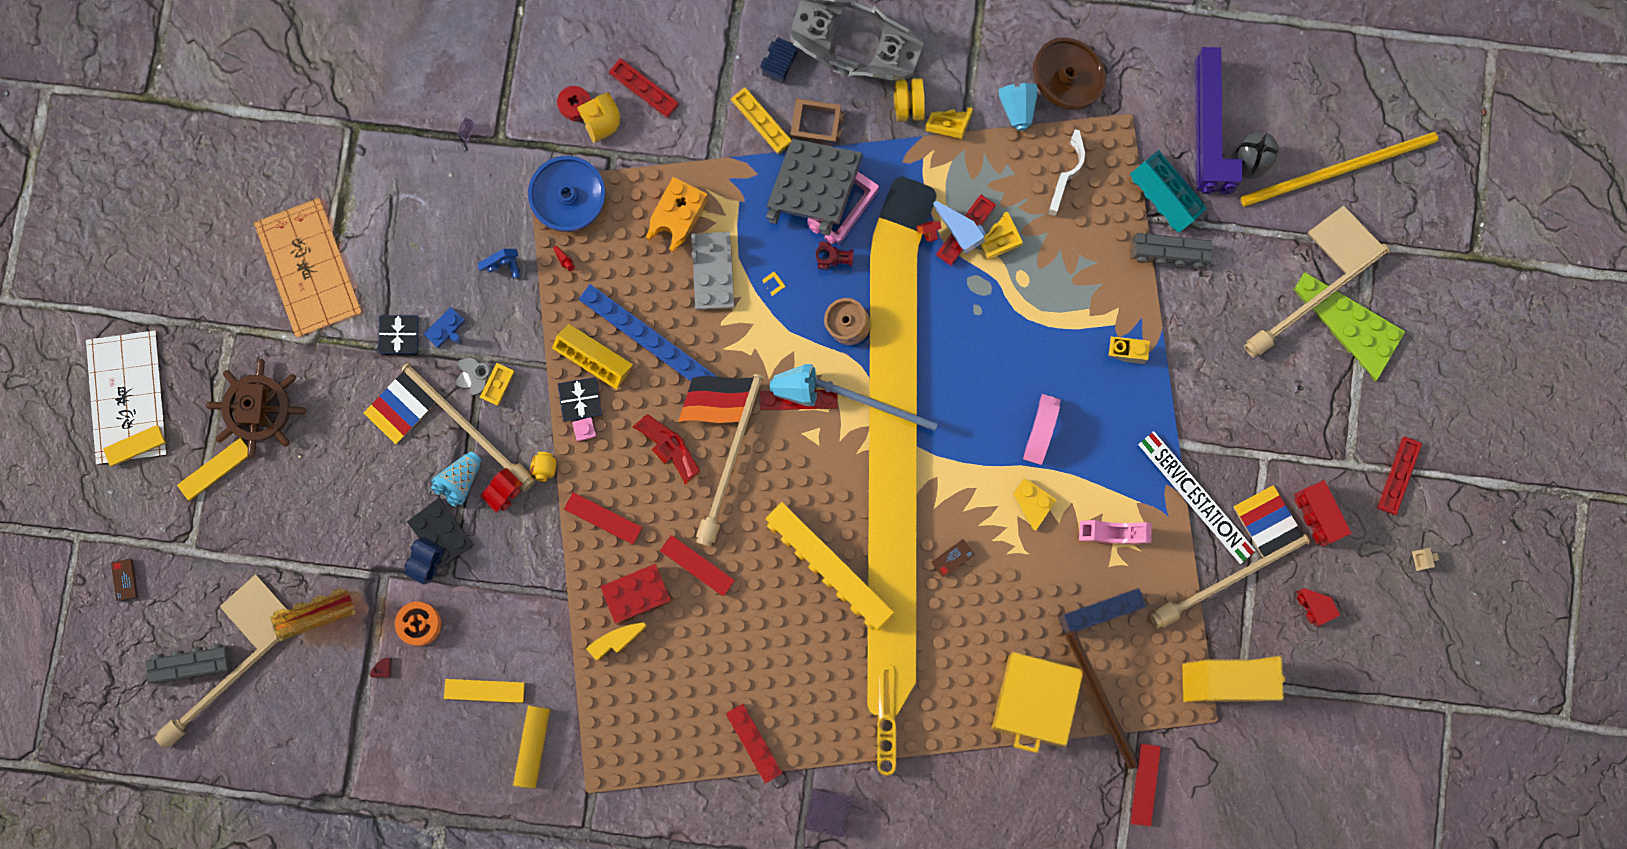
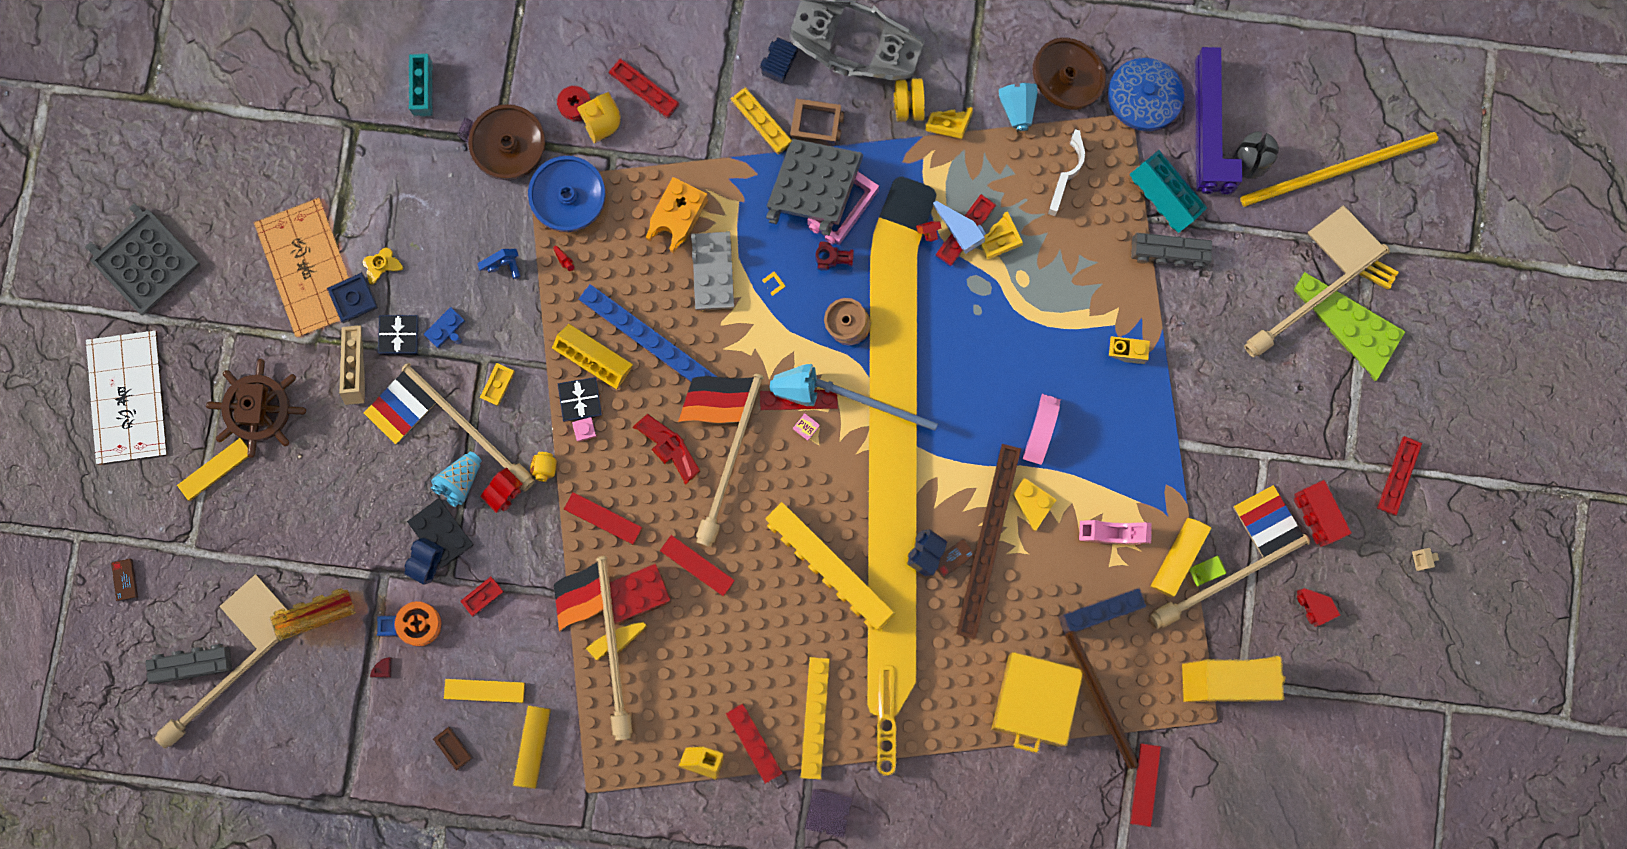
yellow tile [103,425,166,467] -> none
light grey plate [455,358,492,395] -> none
white sticker [1138,431,1256,564] -> none
none -> dark grey plate [85,203,200,316]
none -> dark blue tile [327,273,378,323]
none -> tan slope [339,325,365,405]
none -> yellow animal [363,248,403,285]
none -> blue tile [377,615,398,636]
none -> teal brick [409,54,432,116]
none -> reddish brown tile [433,727,473,771]
none -> red plate [460,576,504,617]
none -> reddish brown dish [468,104,546,180]
none -> flag [554,556,632,740]
none -> yellow slope [679,747,723,780]
none -> tile [793,413,820,441]
none -> yellow plate [801,657,829,779]
none -> dark blue brick [907,529,947,576]
none -> reddish brown plate [956,444,1021,639]
none -> blue dish [1108,58,1184,131]
none -> yellow brick [1150,518,1211,598]
none -> lime bracket [1189,555,1227,586]
none -> yellow tile [1359,261,1398,290]

